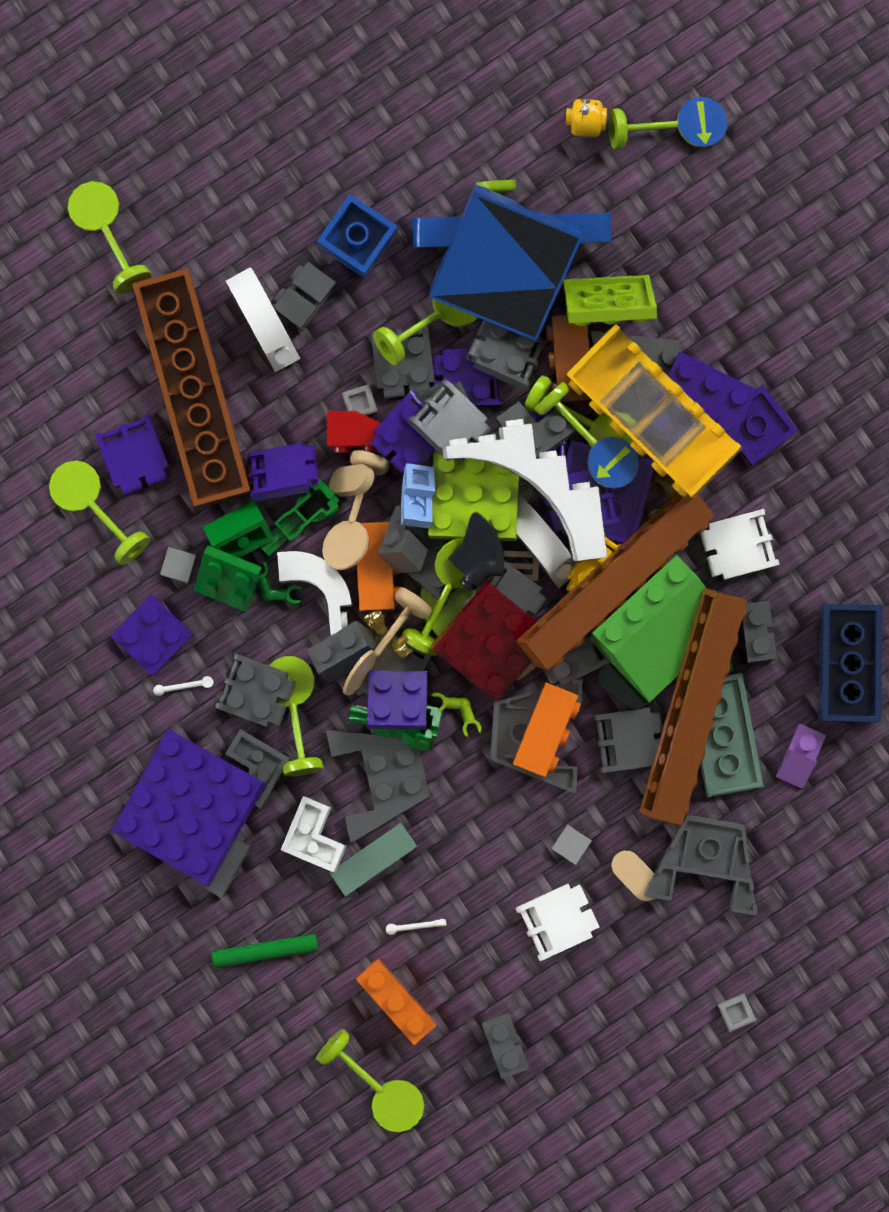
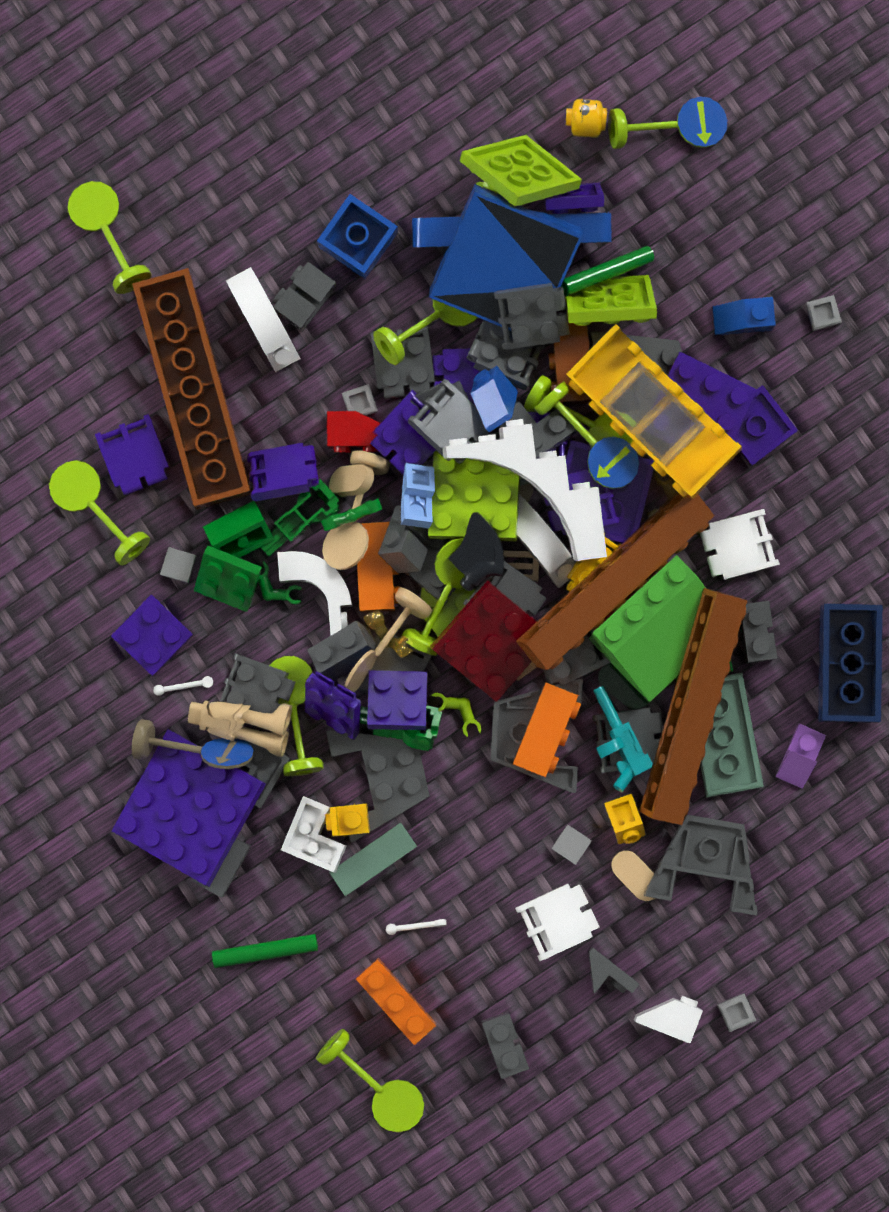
none -> piece [132,719,254,769]
none -> tan piece [188,701,292,757]
none -> dark purple plate [305,671,361,740]
none -> green arm [320,498,383,531]
none -> yellow bracket [325,804,370,837]
none -> lime plate [460,135,582,207]
none -> slope [471,365,518,432]
none -> dark grey plate [494,283,570,349]
none -> dark purple plate [543,183,604,214]
none -> green piece [561,246,654,296]
none -> dark grey slope [588,947,639,994]
none -> teal piece [593,686,653,792]
none -> yellow bracket [604,794,645,844]
none -> white slope [634,996,703,1043]
none -> blue slope [712,297,776,336]
none -> light grey tile [805,295,842,331]

